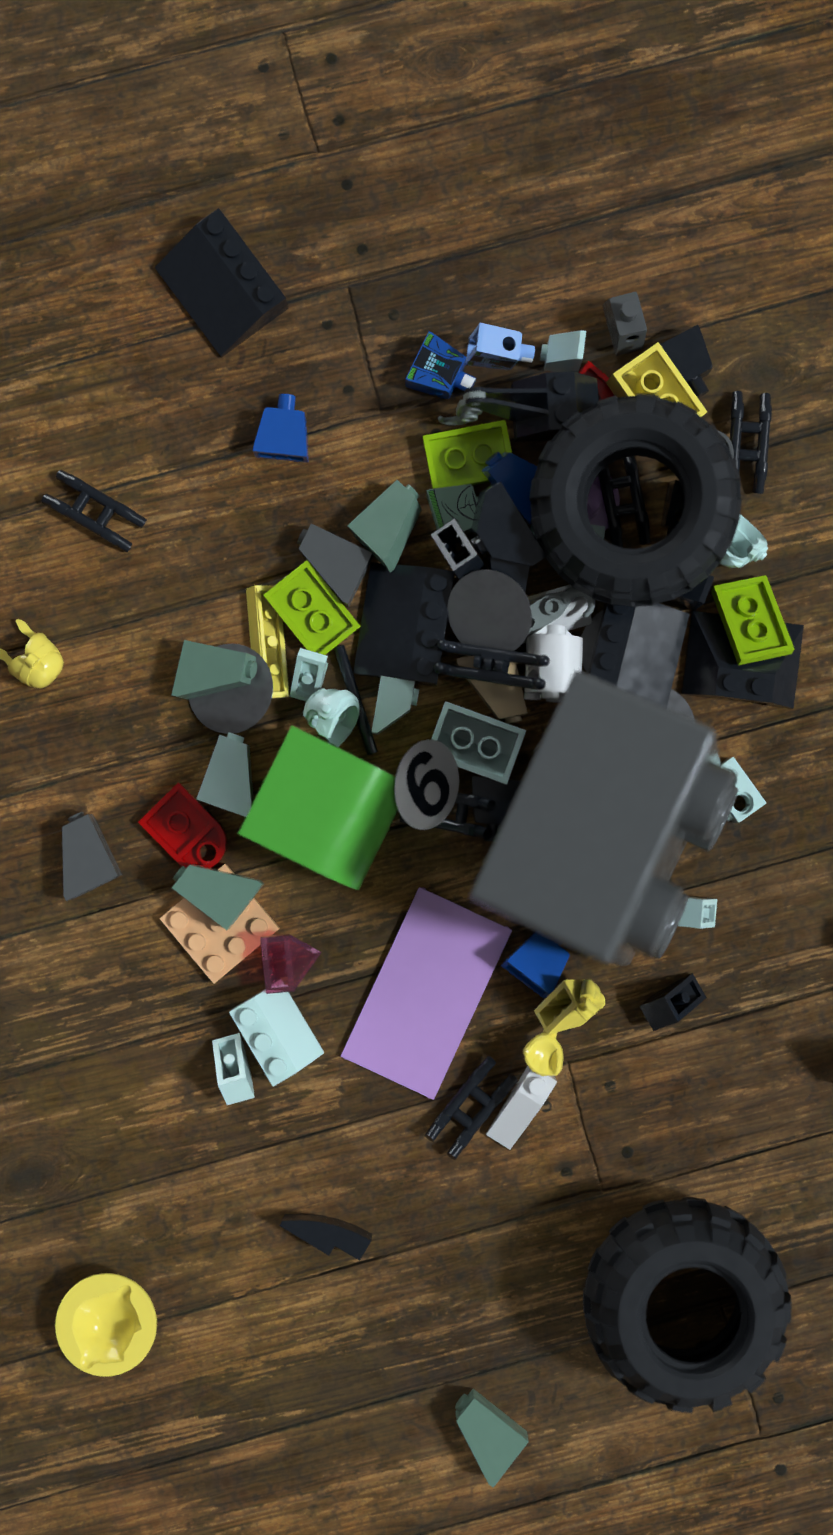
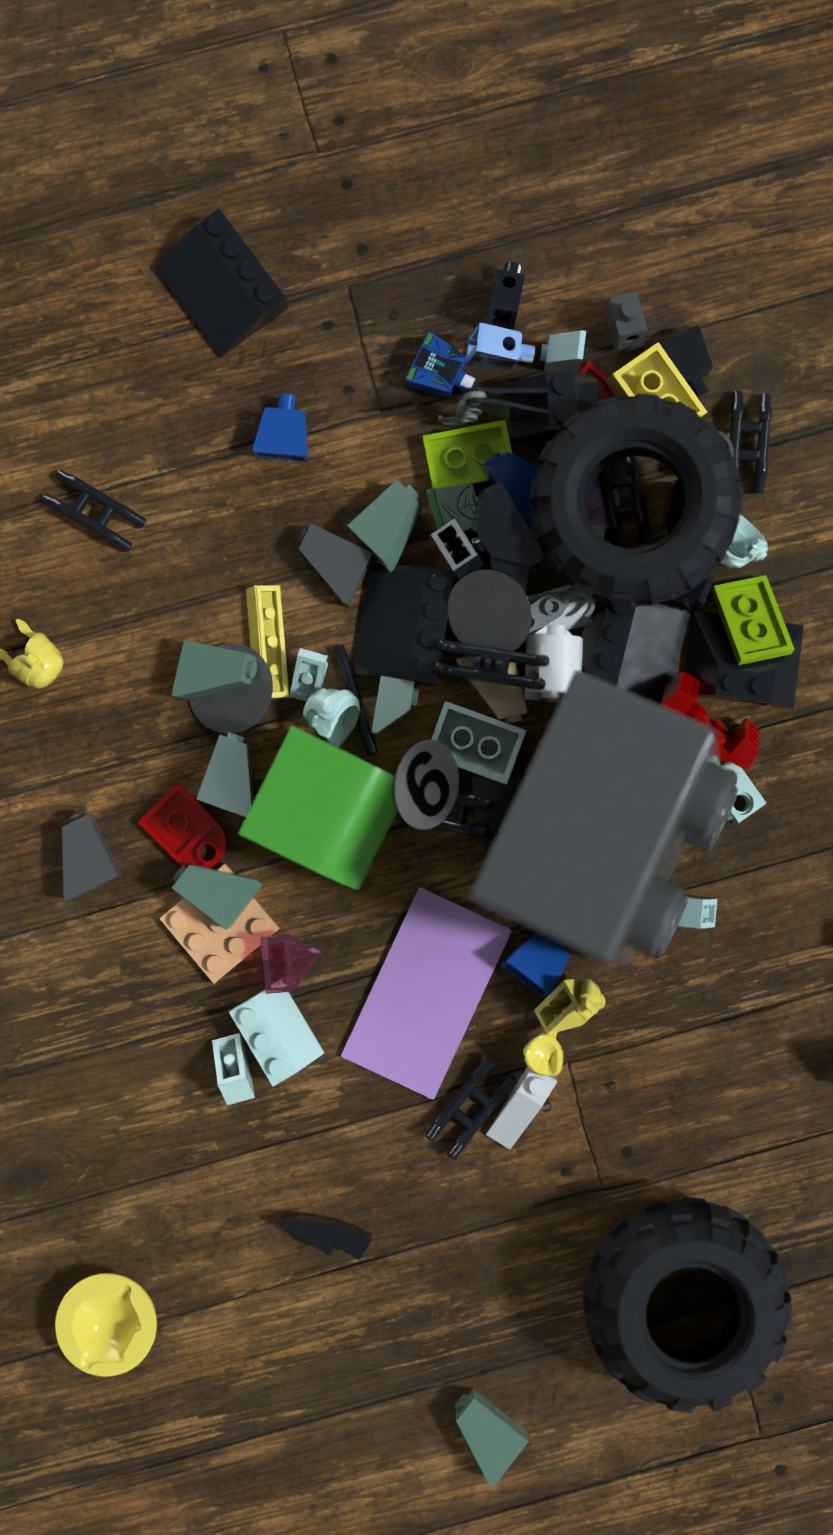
lime plate [263,560,361,655] -> none
black slope [639,973,707,1031] -> none
none -> black torso [487,262,525,330]
none -> red plate [661,671,760,771]

